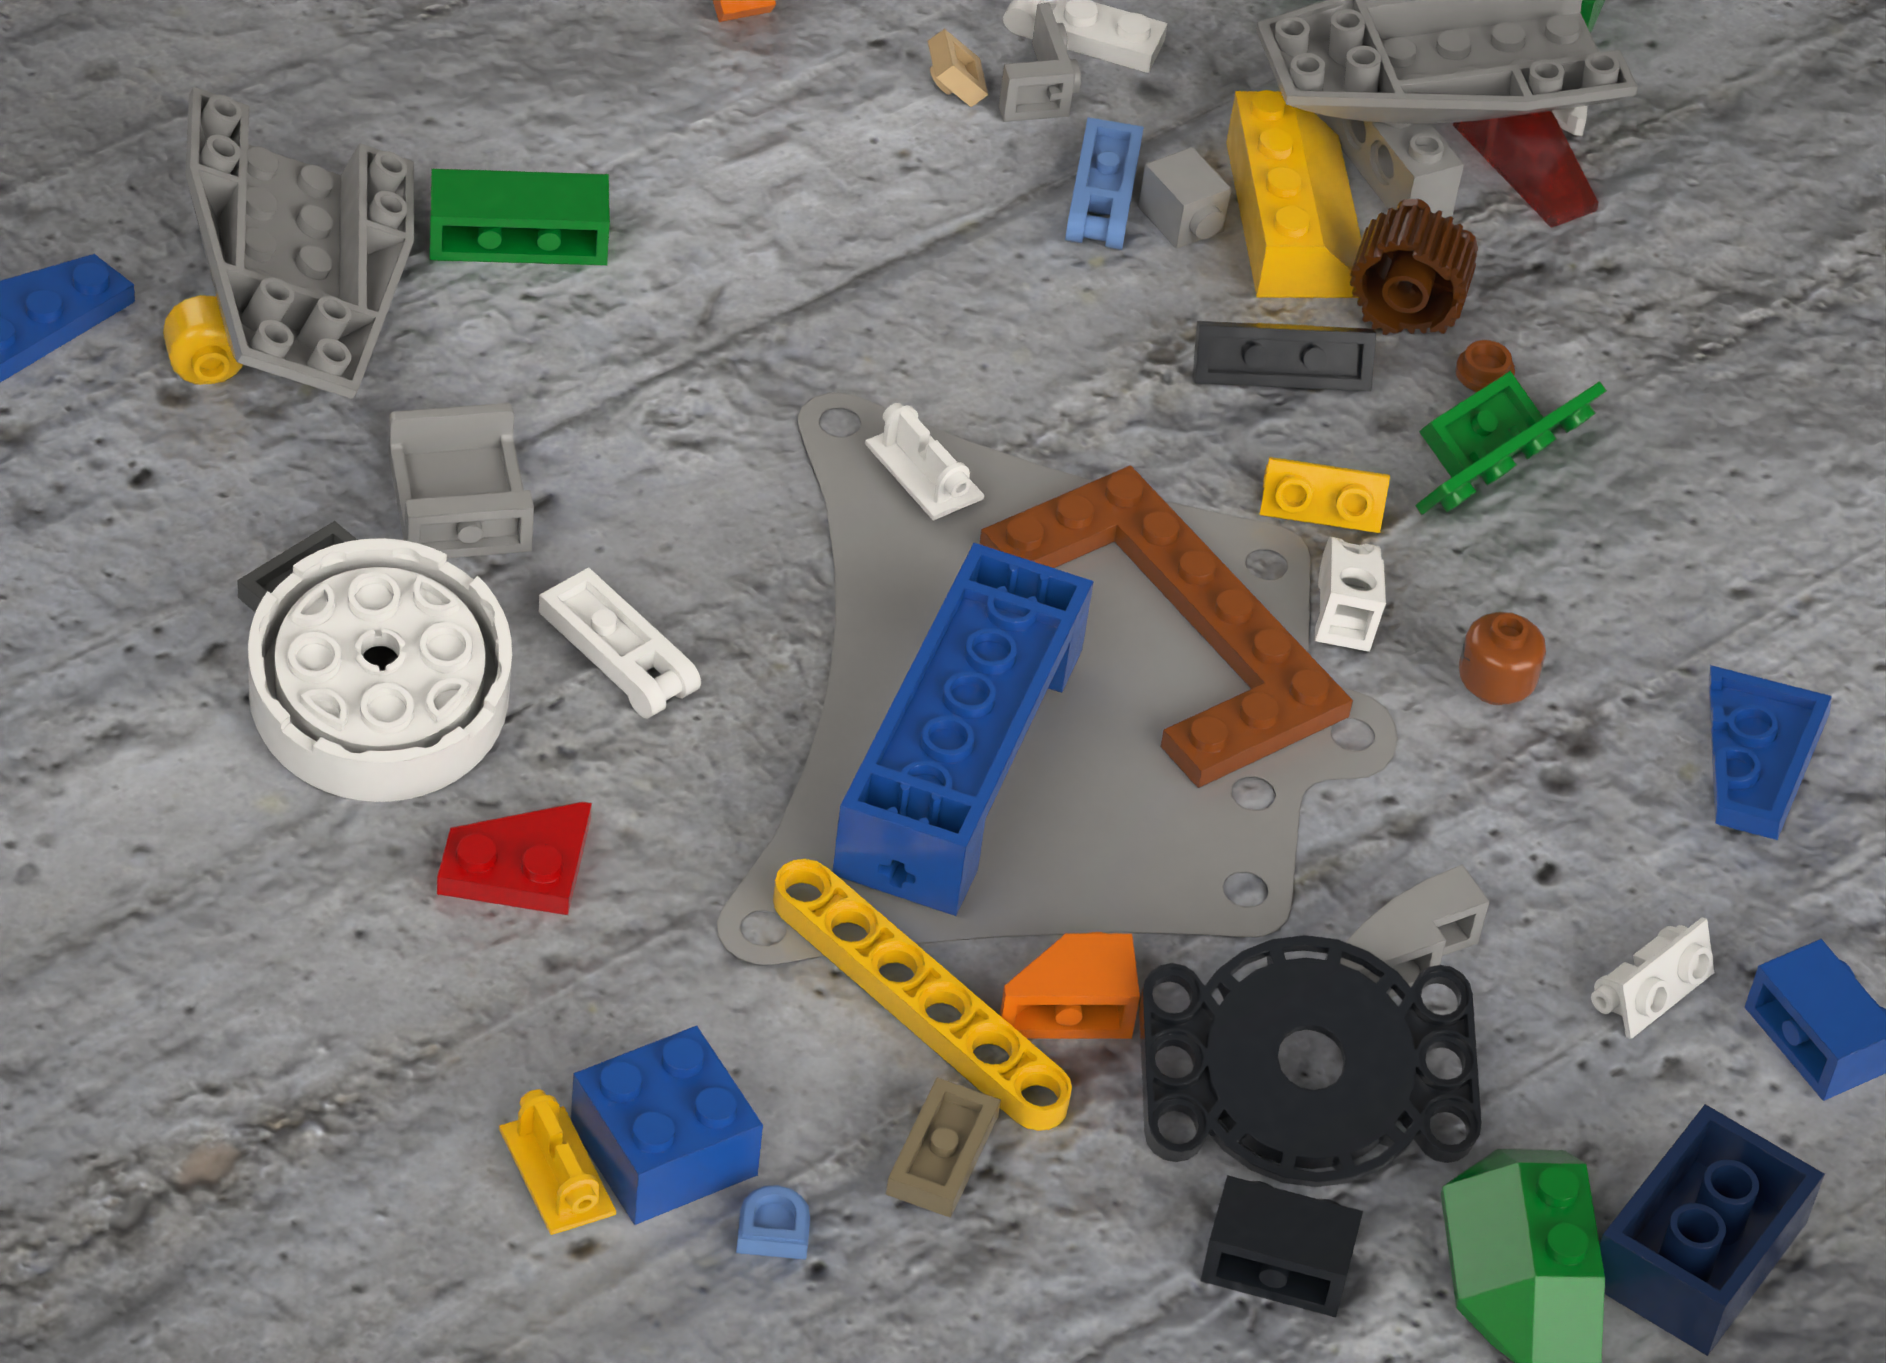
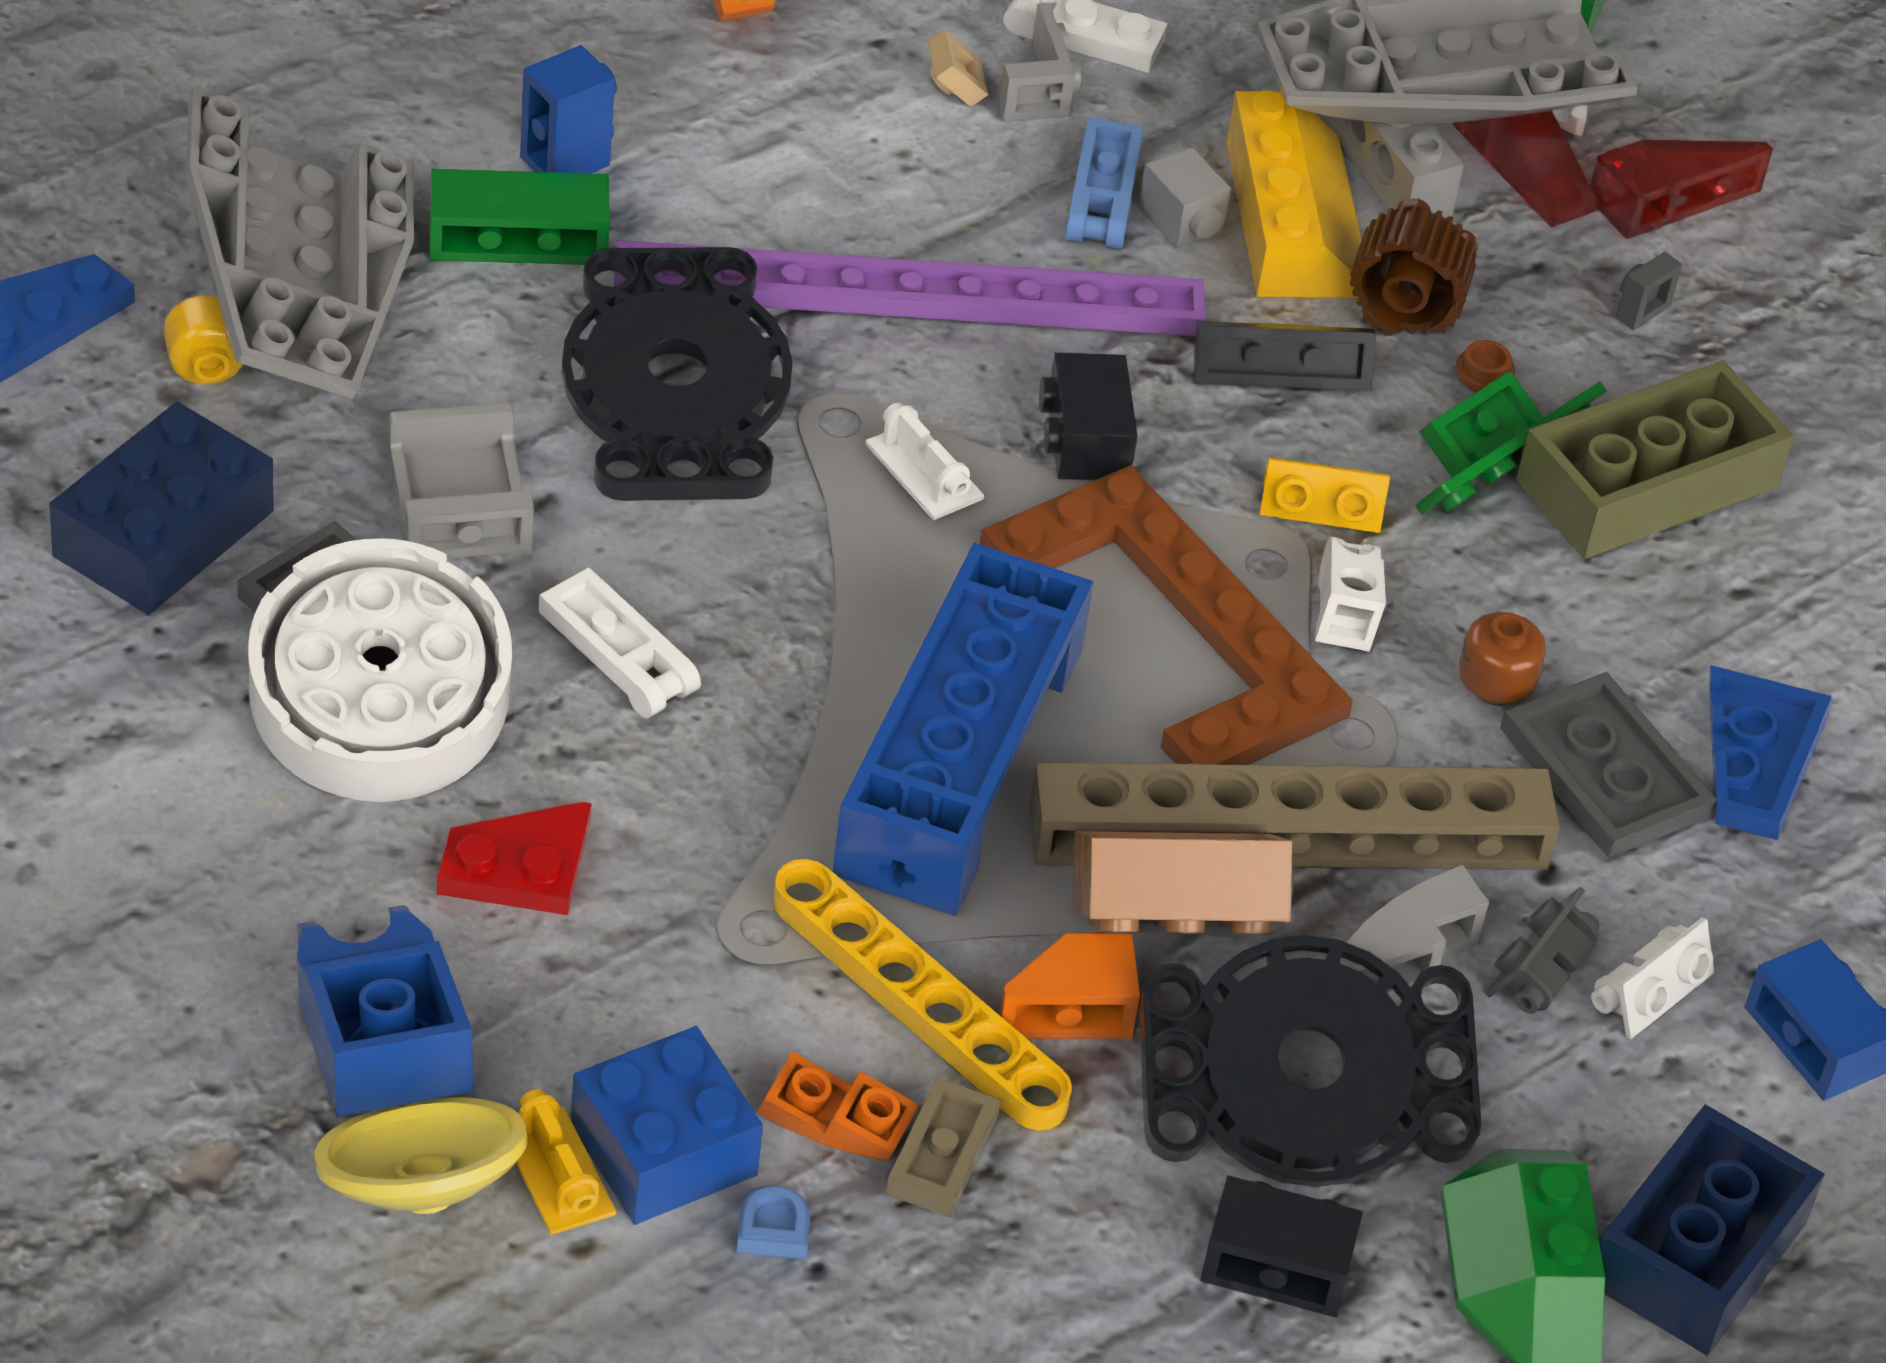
none -> dark blue brick [49,401,274,616]
none -> blue brick [297,905,474,1117]
none -> light yellow dish [314,1097,527,1214]
none -> blue brick [520,45,617,174]
none -> black piece [561,247,793,501]
none -> medium lavender plate [614,240,1206,336]
none -> orange slope [757,1051,919,1161]
none -> dark tan brick [1029,762,1560,870]
none -> black brick [1039,352,1138,480]
none -> piece [1072,831,1292,934]
none -> dark grey hinge [1485,886,1599,1014]
none -> dark grey plate [1500,672,1717,858]
none -> olive brick [1516,360,1794,560]
none -> clear red slope [1587,139,1773,239]
none -> dark grey plate [1616,251,1682,330]

